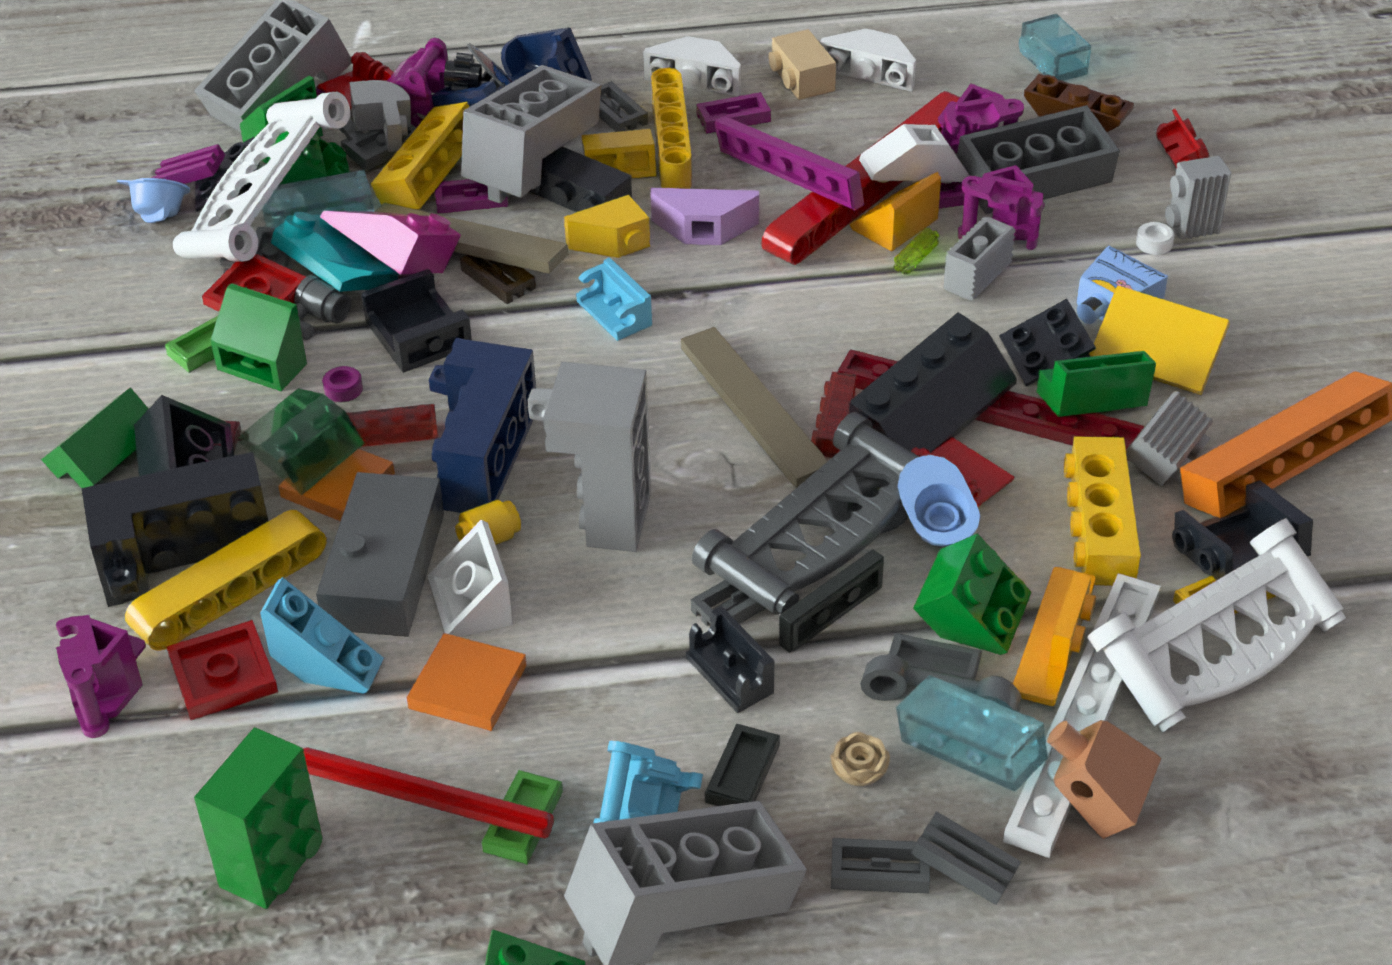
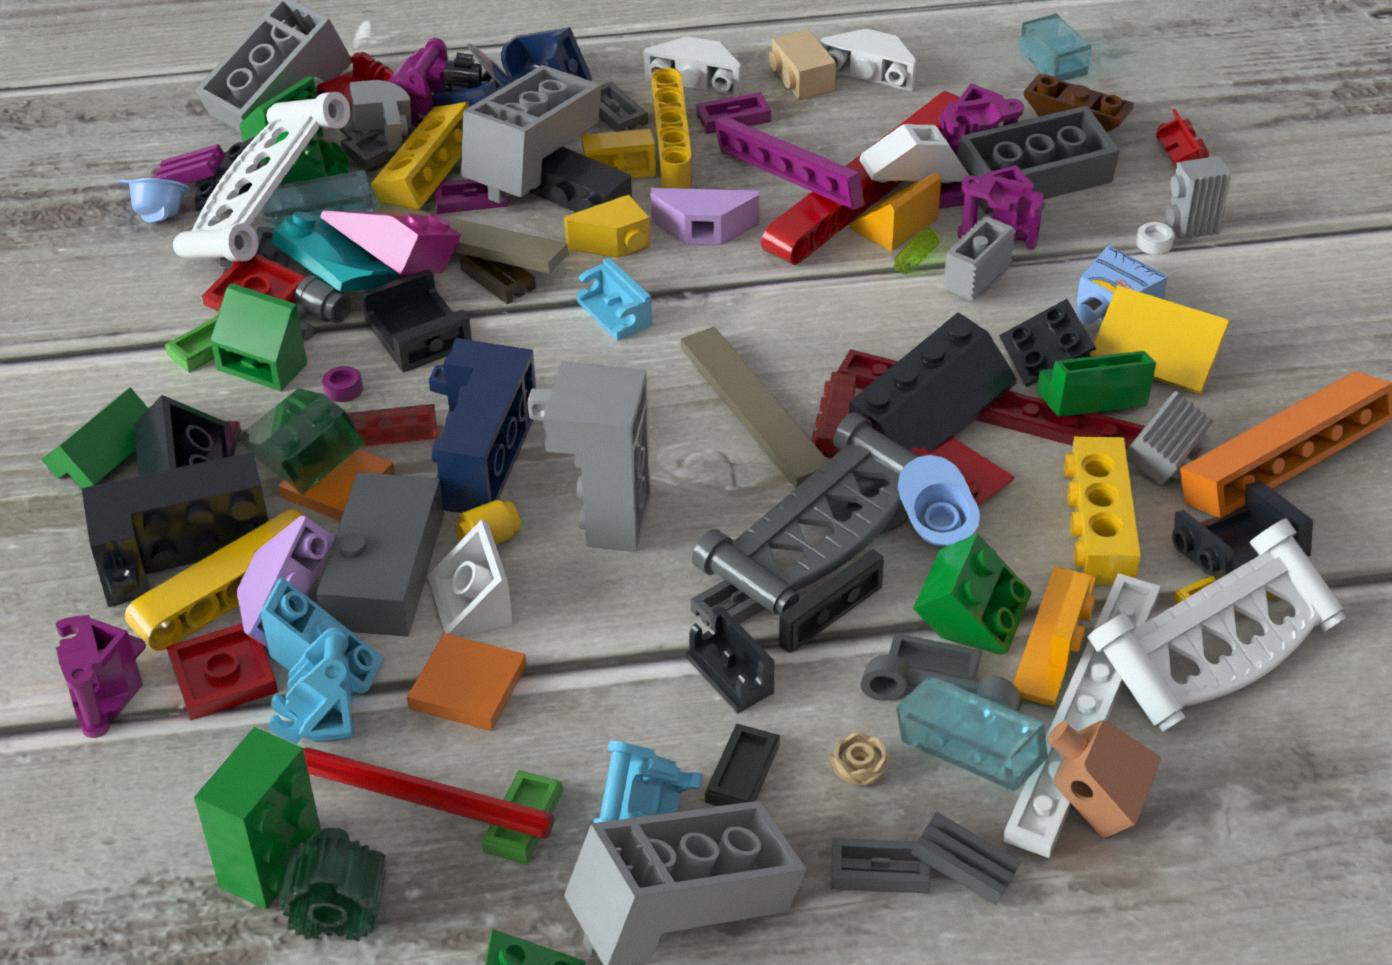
none -> lavender slope [237,516,336,648]
none -> medium azure piece [269,628,354,744]
none -> clear green brick [278,828,387,941]

